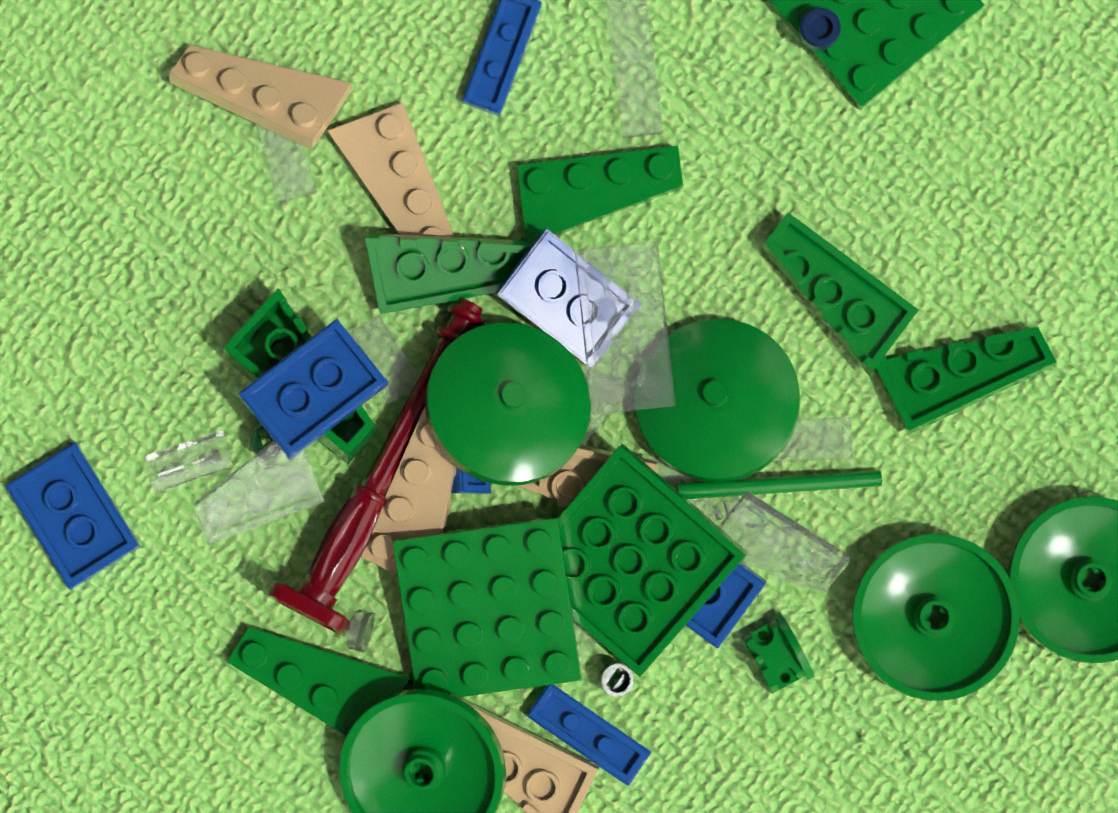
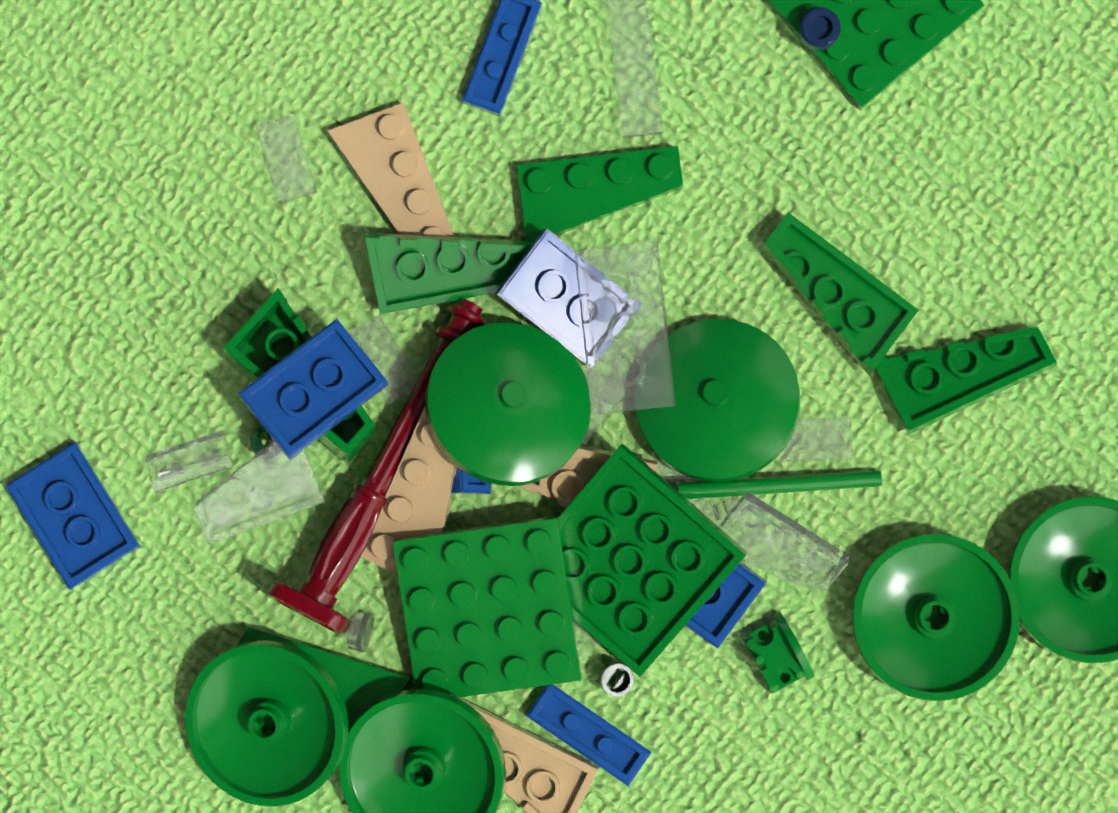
tan wing [169,45,351,150] -> none
none -> green dish [185,640,348,807]

